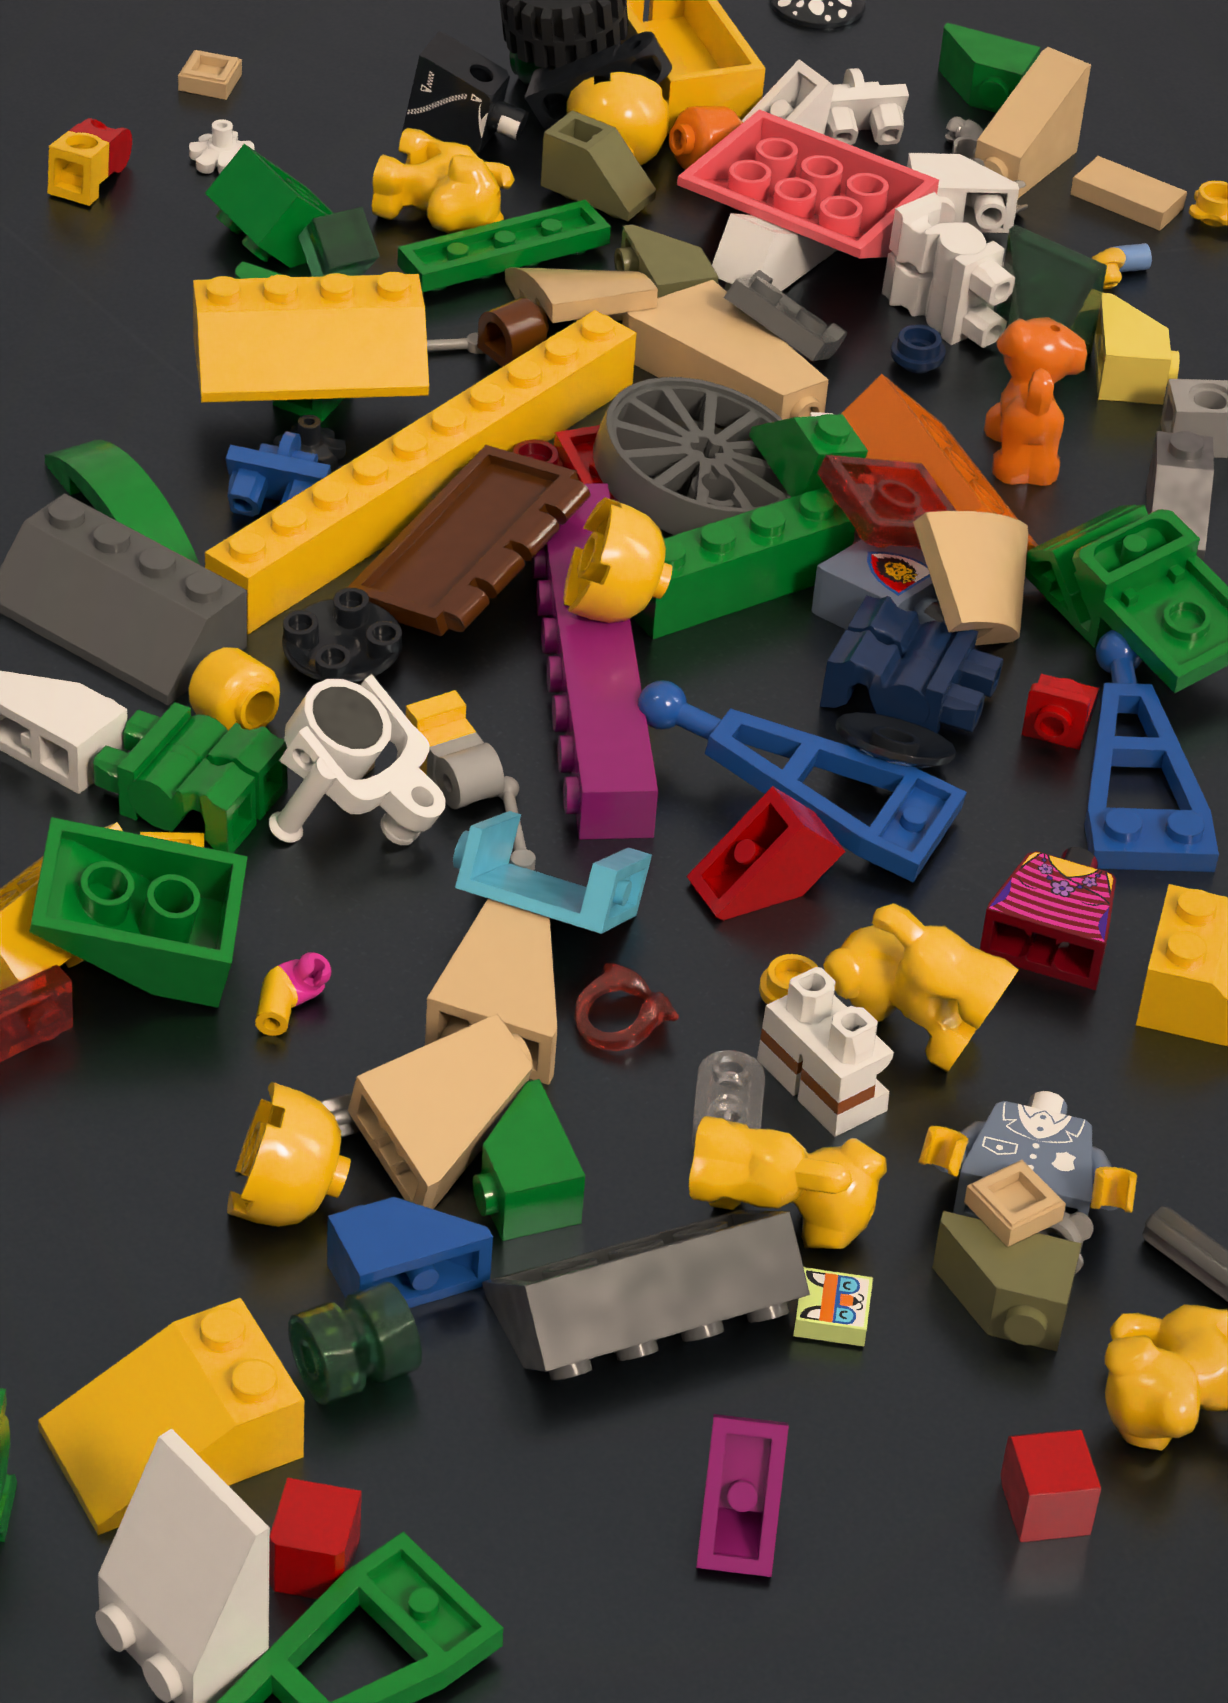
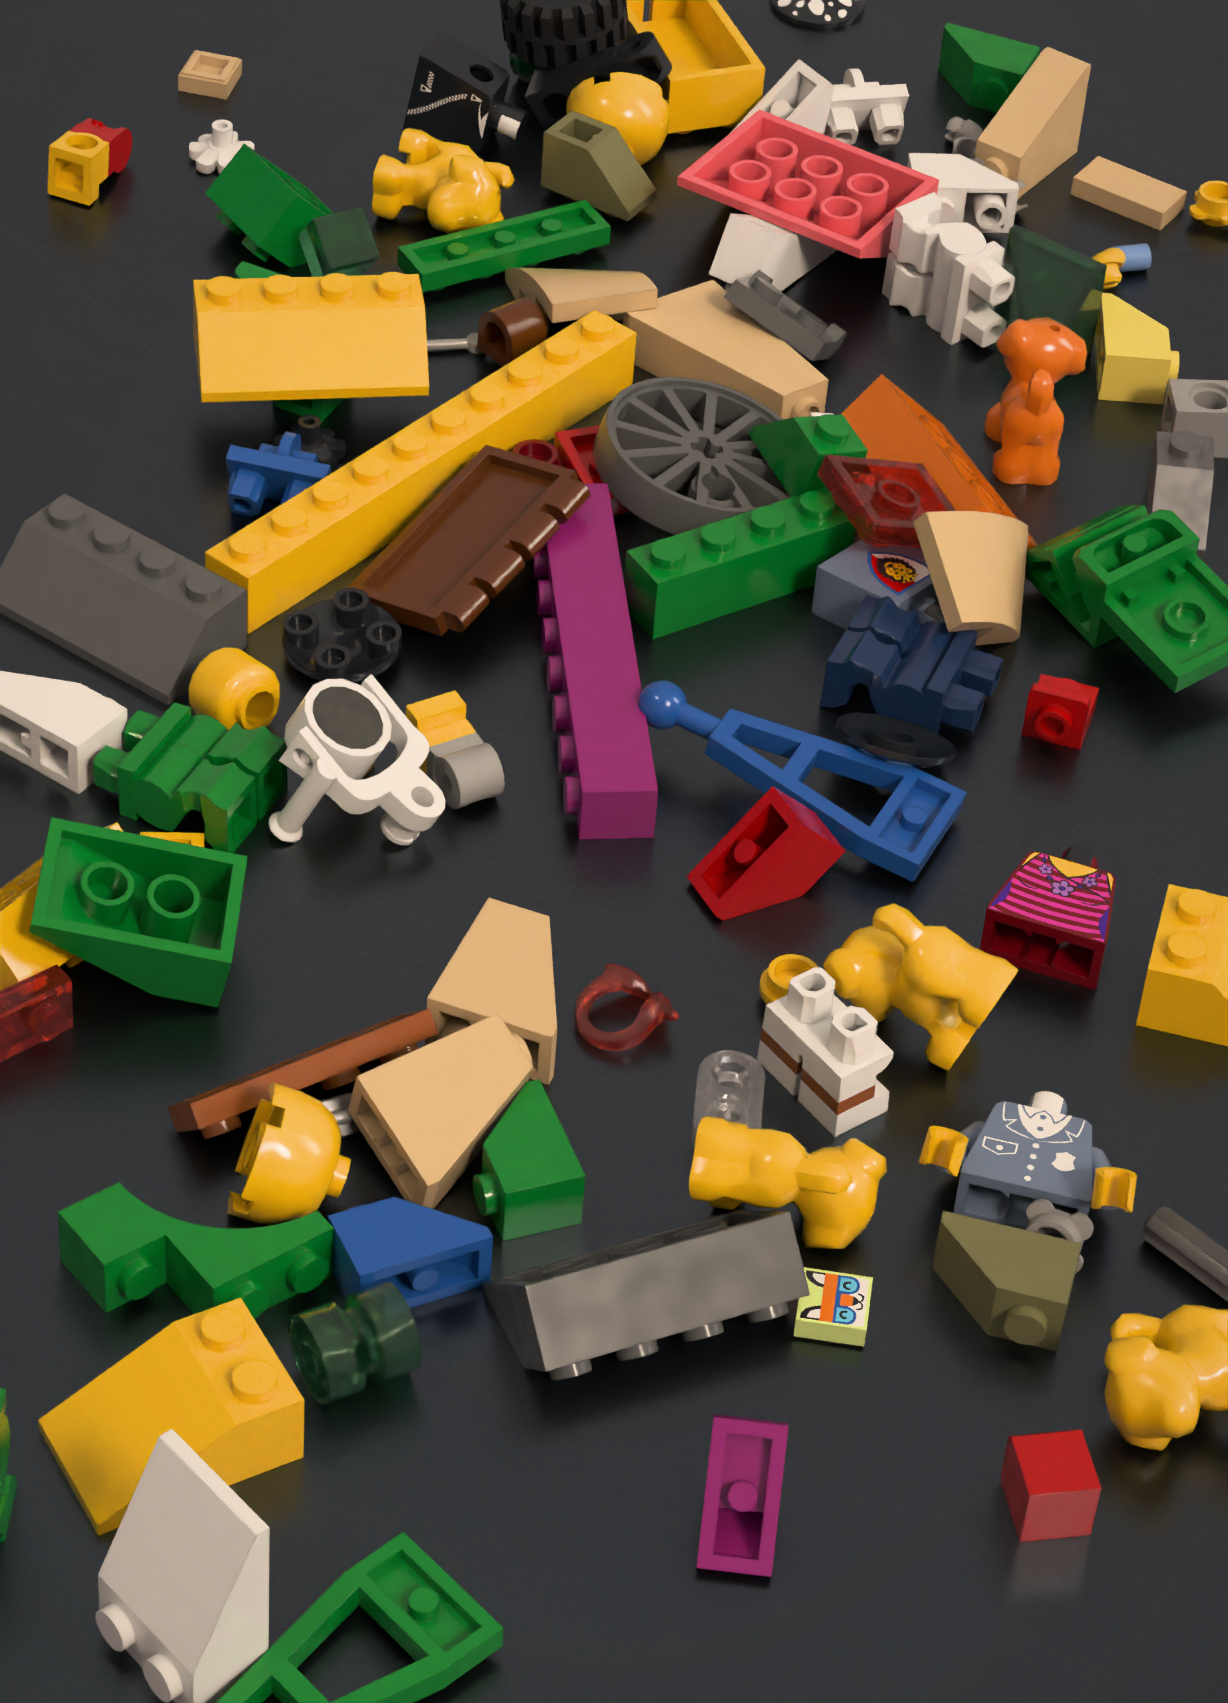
green slope [44,440,200,565] -> none
arm [255,952,331,1036] -> none
red piece [269,1478,362,1599] -> none
medium azure panel [453,811,652,934] -> none
light grey hinge [498,776,536,871] -> none
yellow cylinder [563,497,672,623] -> none
olive slope [614,225,719,298] -> none
orange head [669,106,743,170] -> none
dark blue plate [891,325,946,373] -> none
tan tile [964,1160,1066,1247] -> none
blue plate [1084,630,1219,872] -> none
none -> green arch [58,1182,334,1319]
none -> dark orange plate [167,1008,438,1139]

